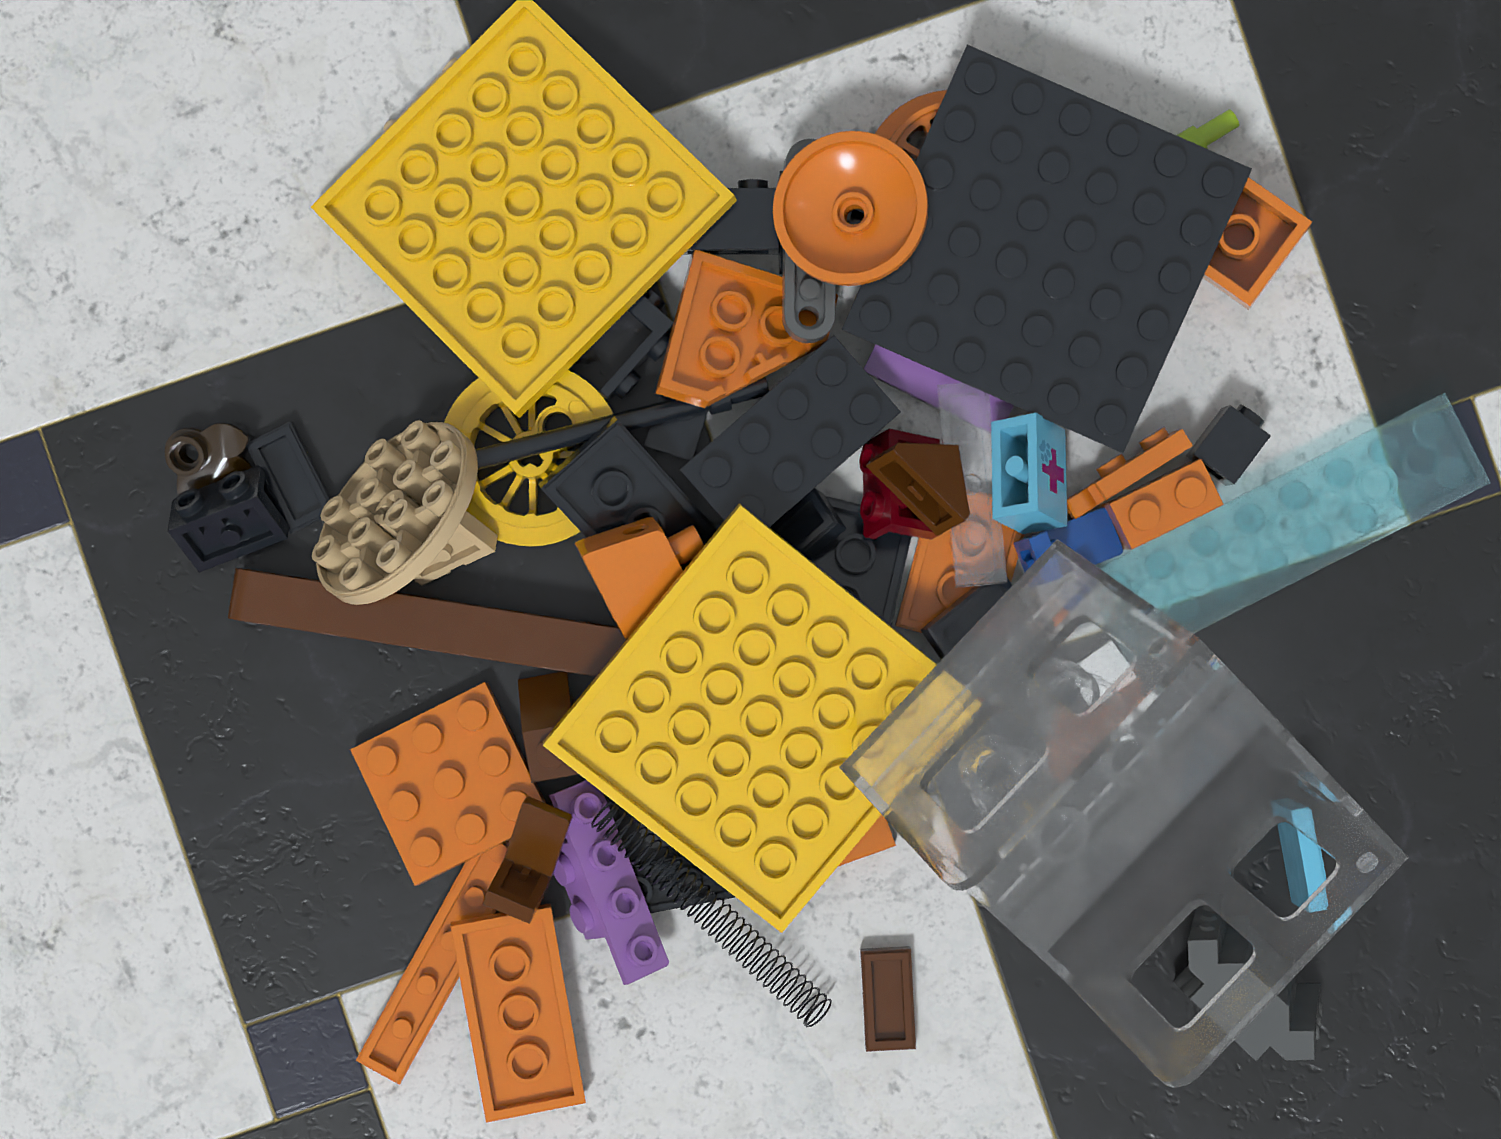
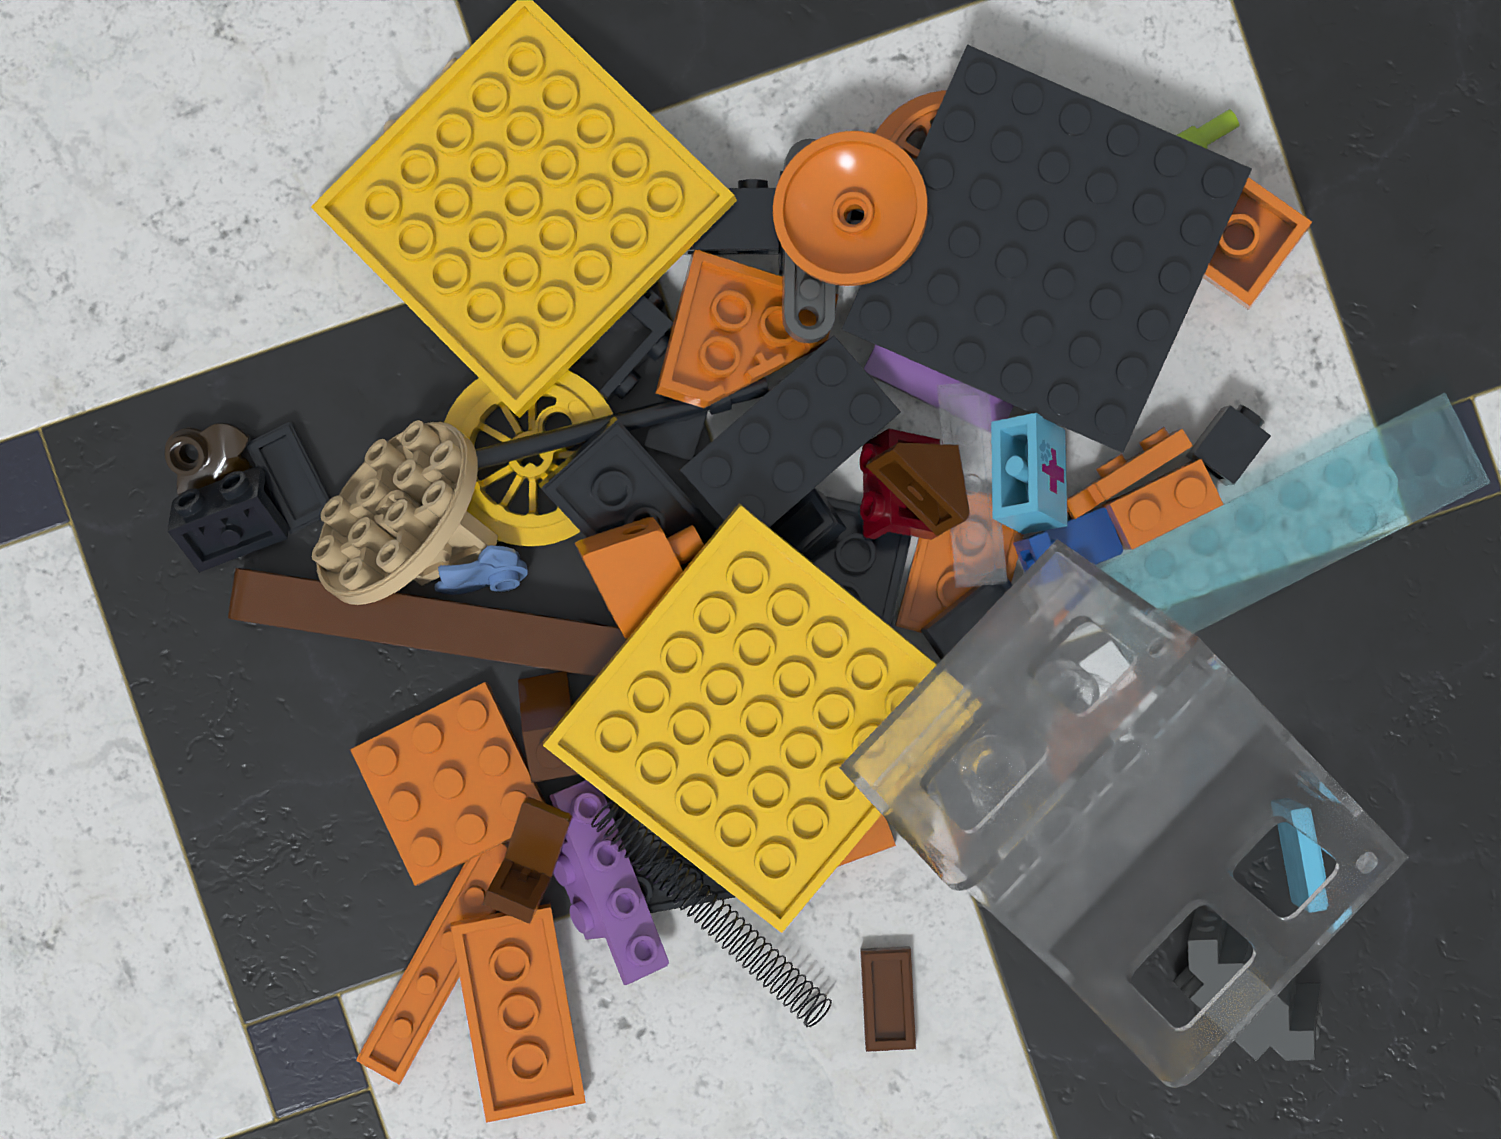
none -> medium blue plate [434,545,528,595]

